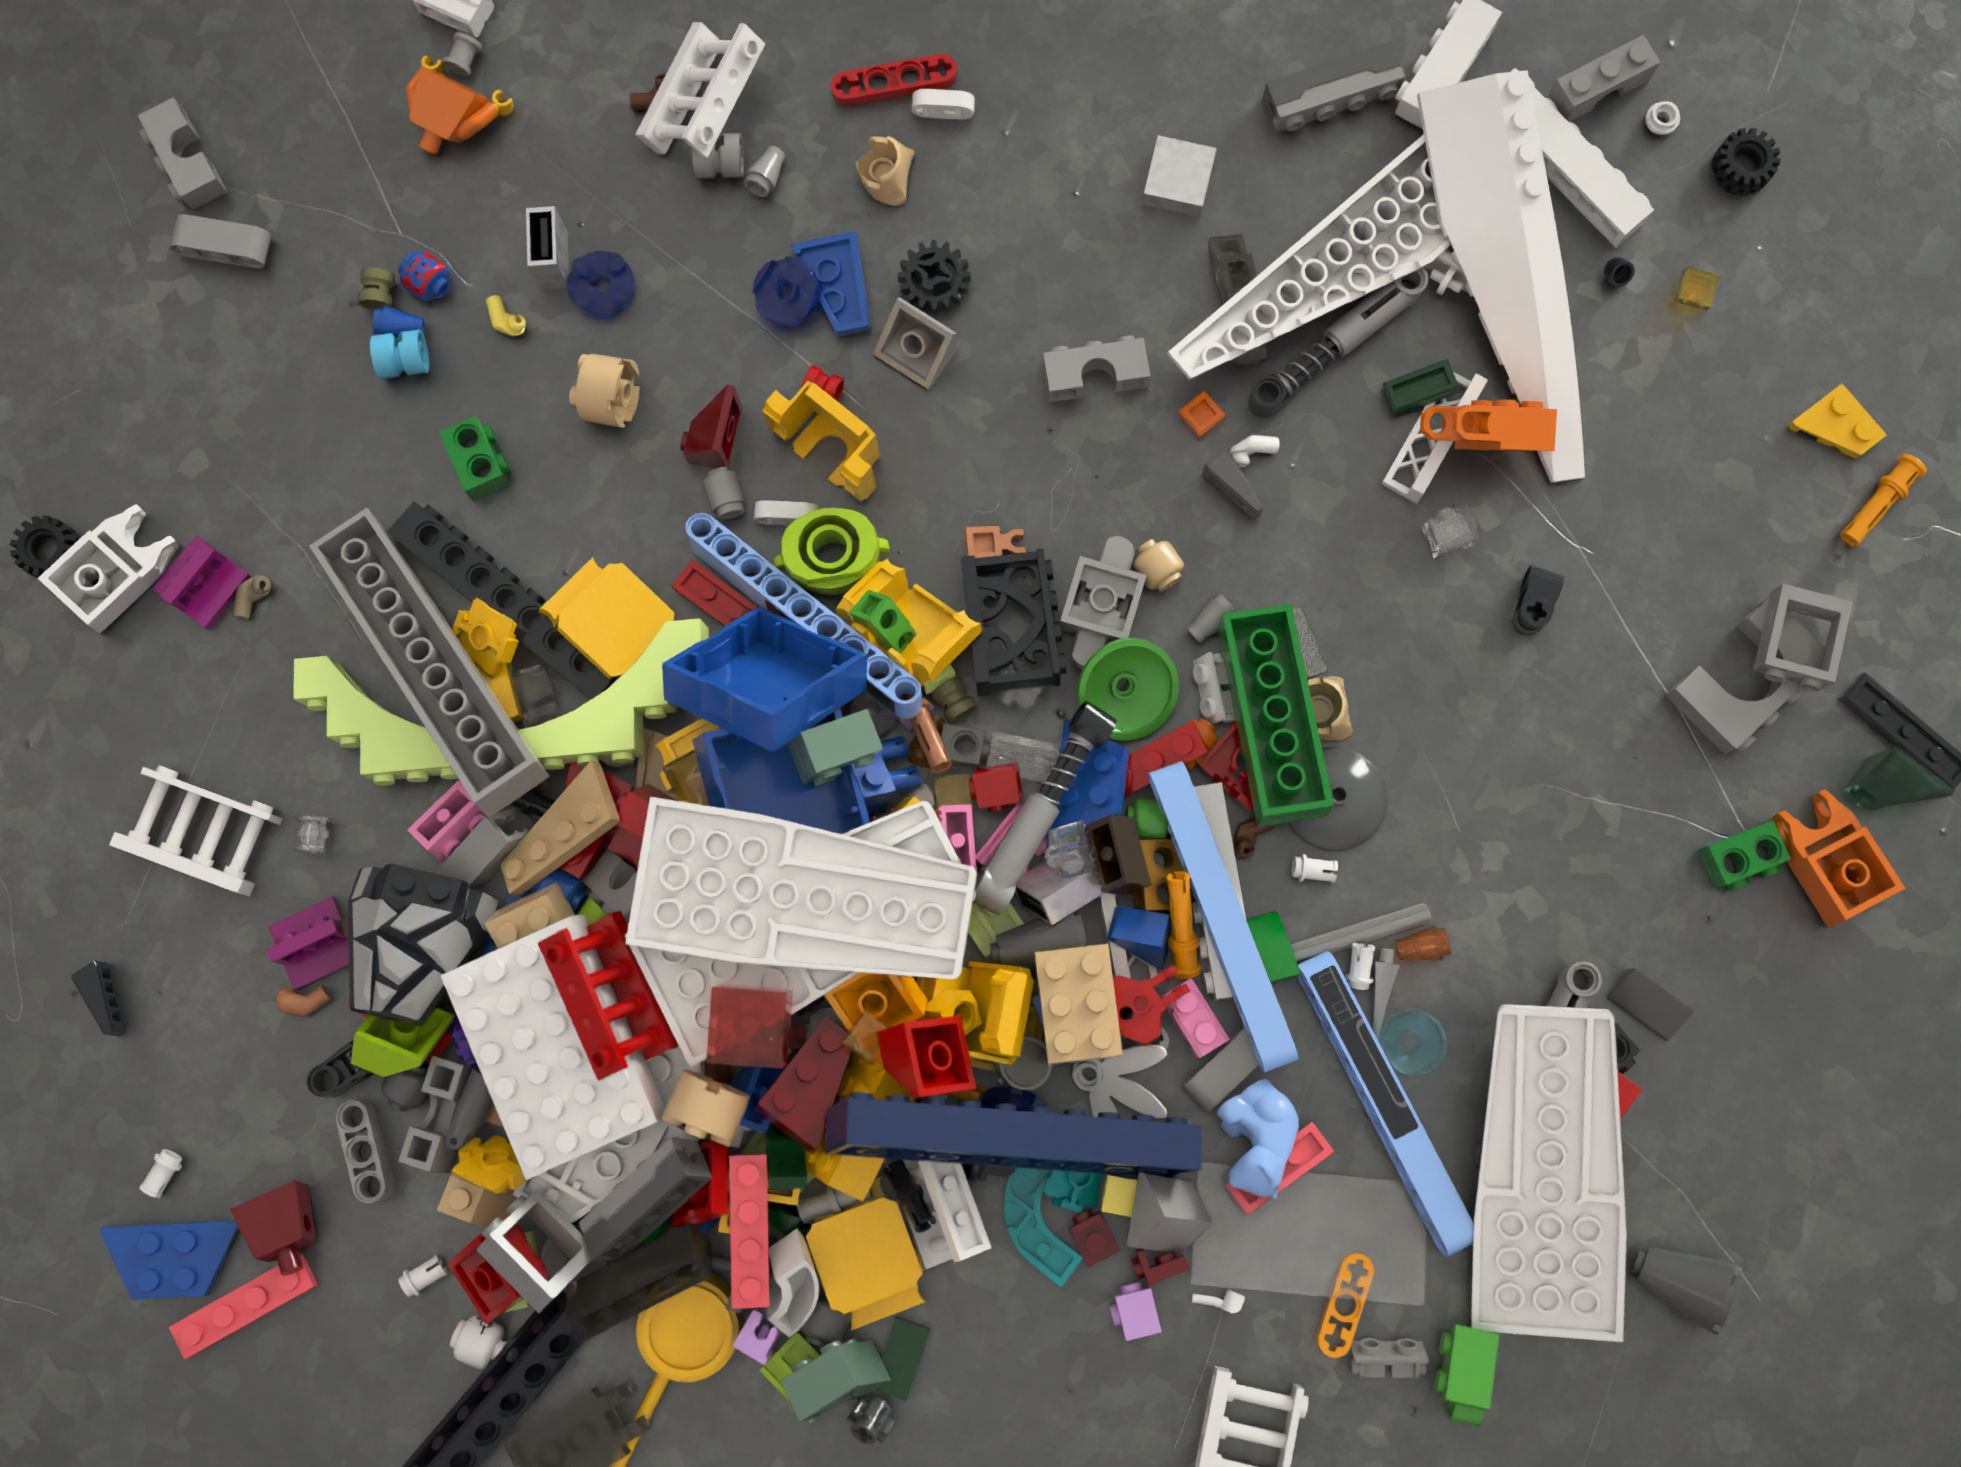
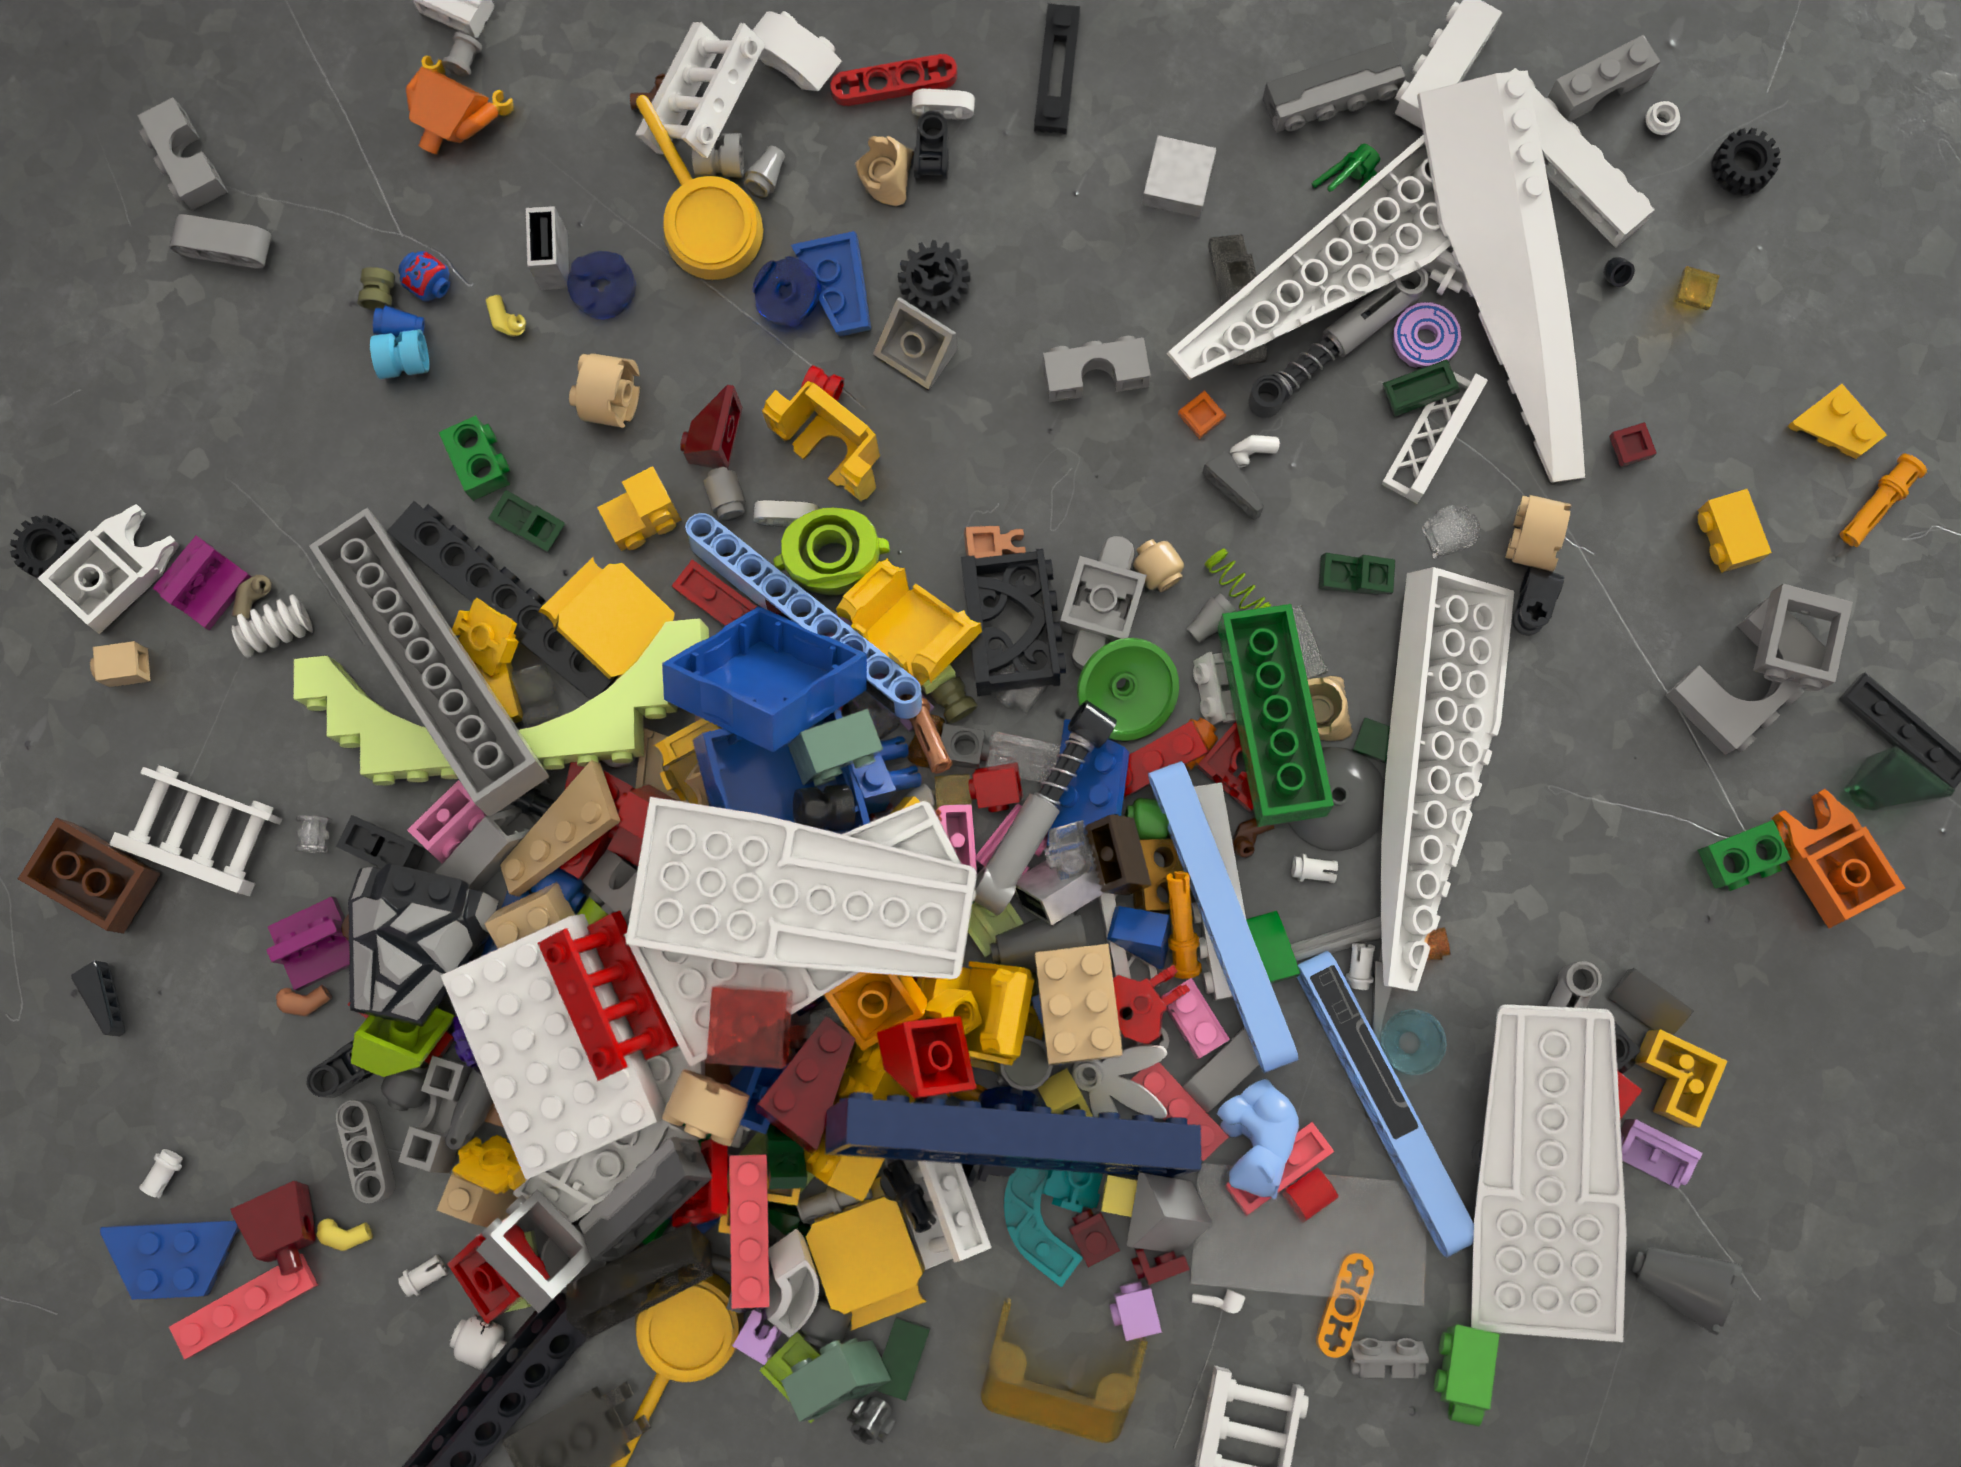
clear yellow plate [841,1012,887,1065] -> none
bright green leg [849,589,916,654] -> none
orange brick [1420,400,1557,451] -> none
none -> reddish brown brick [18,818,161,934]
none -> tan brick [90,641,150,687]
none -> white piece [232,594,313,658]
none -> light yellow arm [316,1218,373,1251]
none -> black brick [336,815,426,869]
none -> dark green slope [488,490,565,553]
none -> yellow brick [597,466,682,551]
none -> yellow piece [636,95,763,280]
none -> white brick [752,11,842,91]
none -> clear smoke wheel [793,784,855,832]
none -> black piece [914,111,949,179]
none -> clear yellow windscreen [980,1297,1148,1443]
none -> black container [1034,3,1080,134]
none -> light yellow brick [1037,1068,1093,1117]
none -> coral plate [1131,1062,1229,1161]
none -> lime piece [1204,548,1272,609]
none -> red piece [1282,1167,1339,1223]
none -> green plant [1312,144,1380,192]
none -> dark green slope [1318,553,1396,594]
none -> dark green tile [1352,717,1390,763]
none -> white wedge [1381,567,1514,991]
none -> lavender tile [1392,302,1461,368]
none -> tan brick [1505,495,1571,572]
none -> dark red plate [1609,422,1657,467]
none -> lavender hinge [1621,1119,1703,1188]
none -> yellow brick [1635,1029,1727,1128]
none -> yellow brick [1698,489,1772,573]

